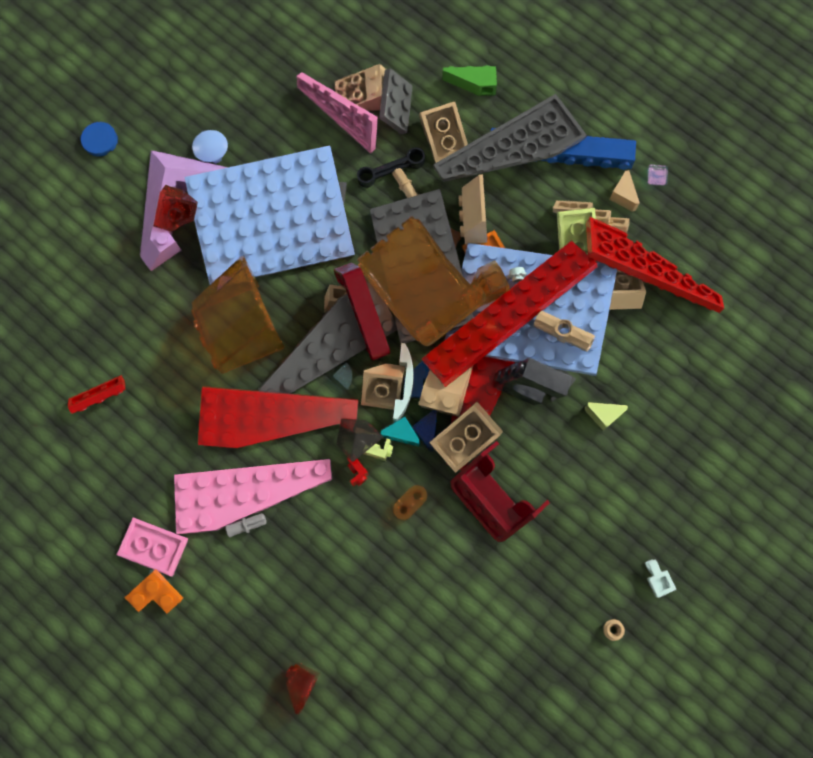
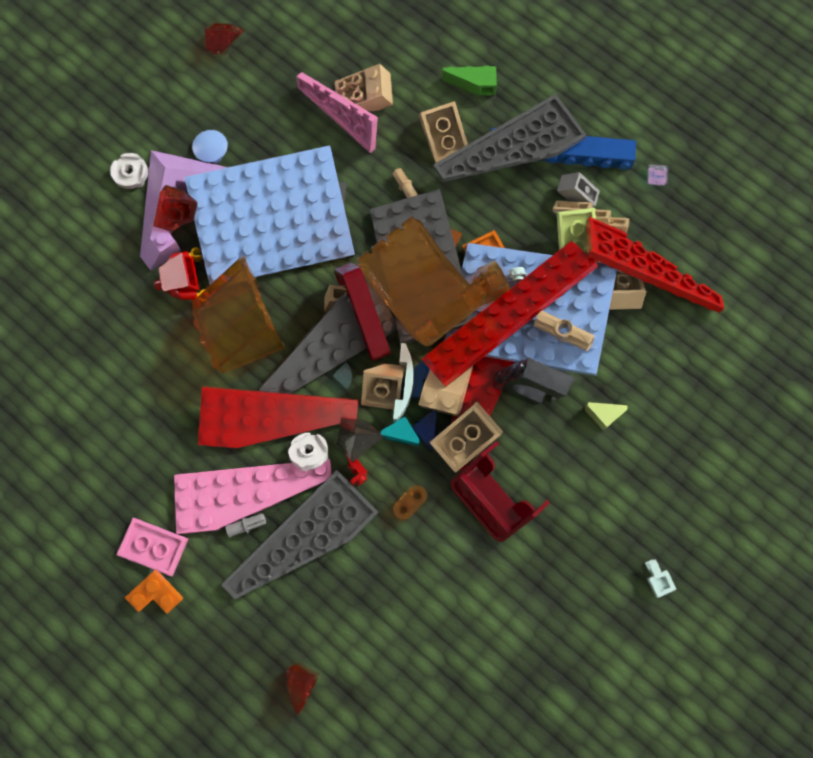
red plate [68,375,126,414] -> none
blue tile [81,122,118,157] -> none
black piece [357,147,425,188] -> none
yellowish green bracket [362,439,394,461] -> none
dark grey plate [379,68,412,134] -> none
tan slope [459,175,487,244] -> none
tan plate [603,619,624,641] -> none
tan slope [609,170,640,212] -> none
none -> white plate [110,153,148,189]
none -> torso [154,247,210,303]
none -> clear red slope [205,23,244,54]
none -> dark grey wing [221,470,379,599]
none -> white plate [288,433,328,471]
none -> light grey slope [557,172,600,207]

